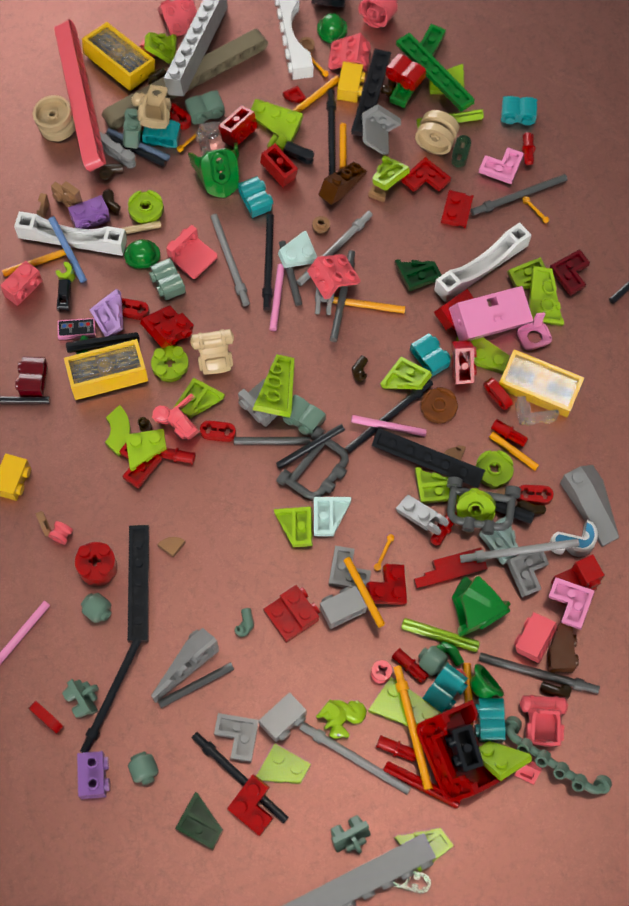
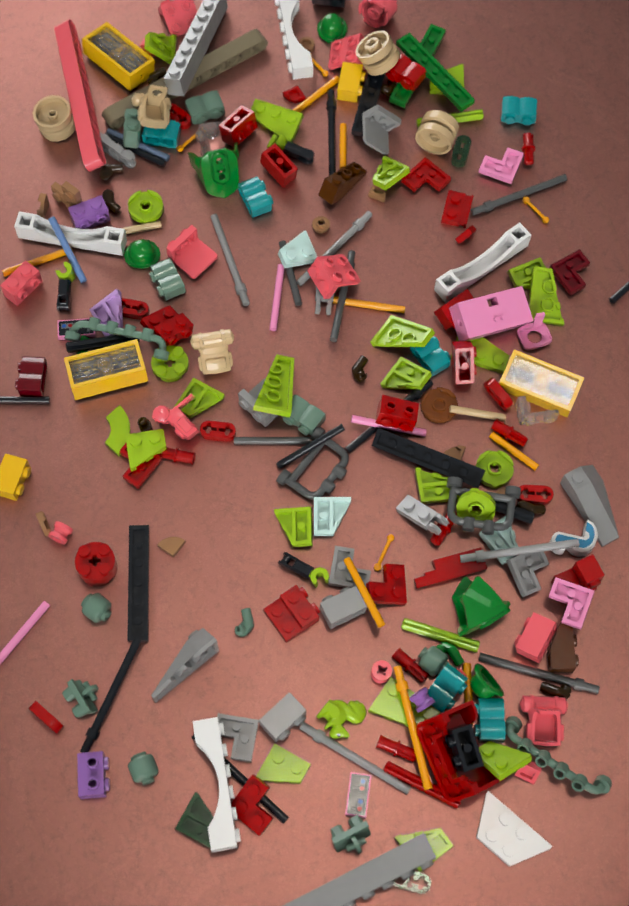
dark grey bar [158,662,234,708] -> none
black bar [262,214,274,311] -> none
dark green wing [394,259,442,292] -> none
none -> sand green bar [64,317,169,360]
none -> white arch [193,717,241,852]
none -> black piece [278,552,330,588]
none -> tile [345,772,371,819]
none -> tan wheel [356,30,400,76]
none -> lime wing [370,315,435,347]
none -> red brick [375,394,419,432]
none -> medium lavender wheel [409,687,435,712]
none -> tan bar [449,405,506,421]
none -> red tile [455,225,477,244]
none -> white wing [476,791,552,867]

